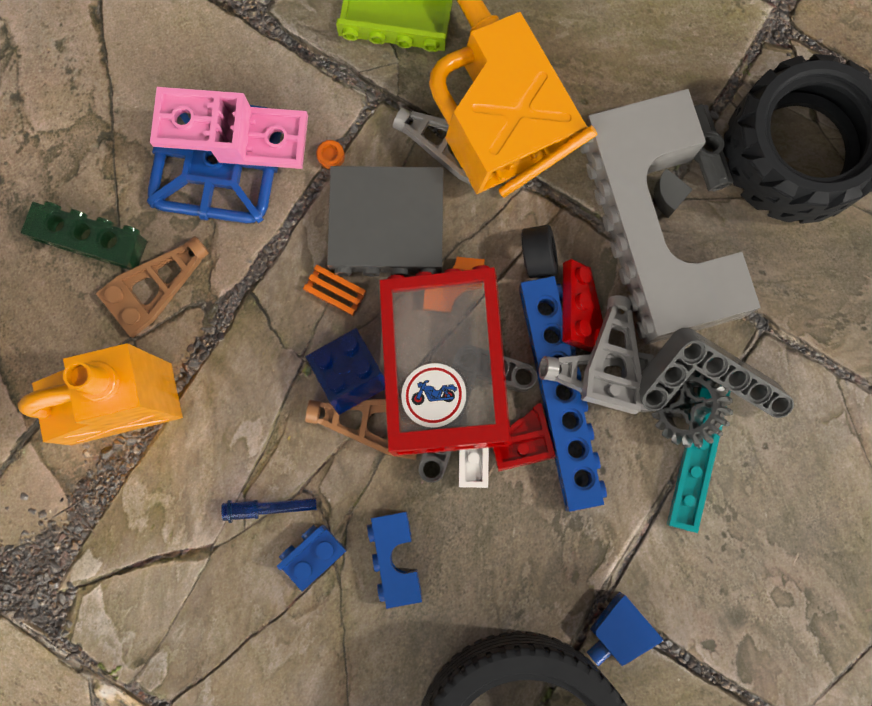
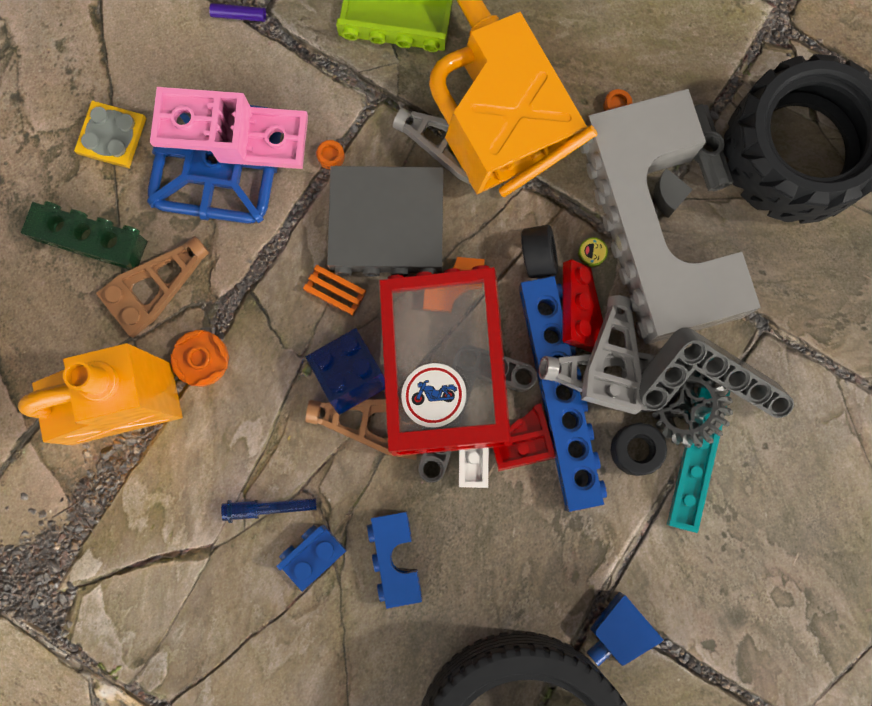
none -> light grey piece [74,101,147,169]
none -> orange tile [170,330,229,387]
none -> dark purple piece [209,3,266,22]
none -> tile [578,238,608,267]
none -> orange tile [603,89,632,111]
none -> black tyre [610,423,667,476]

